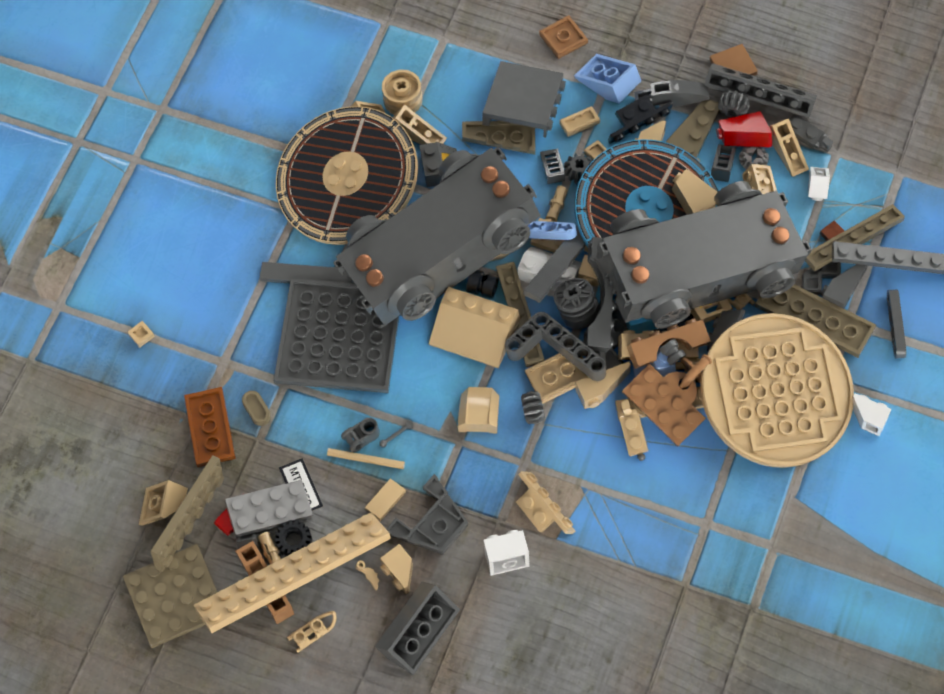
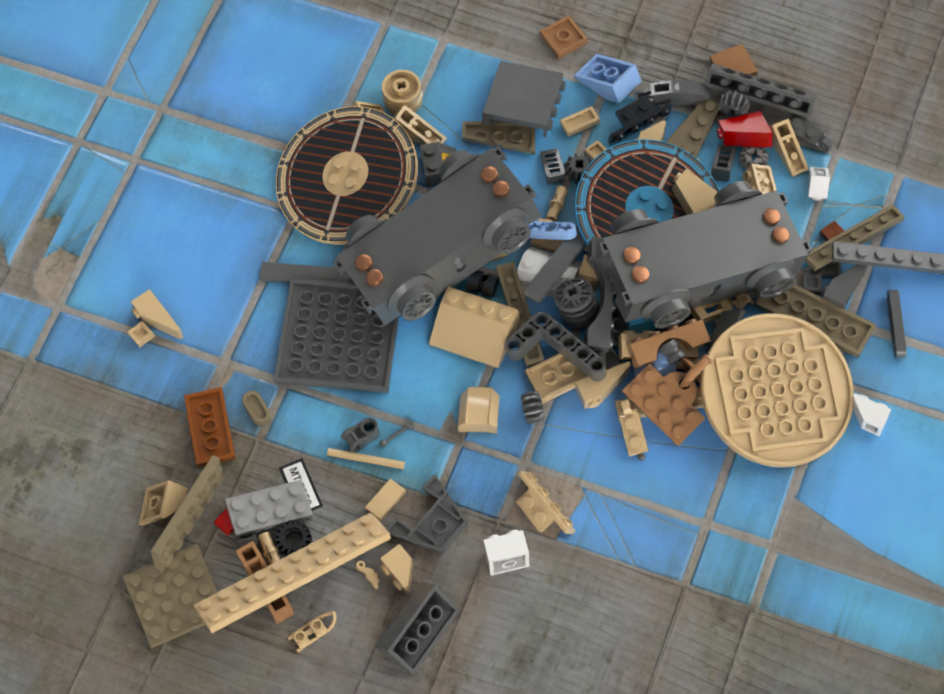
none -> tan slope [131,289,184,340]

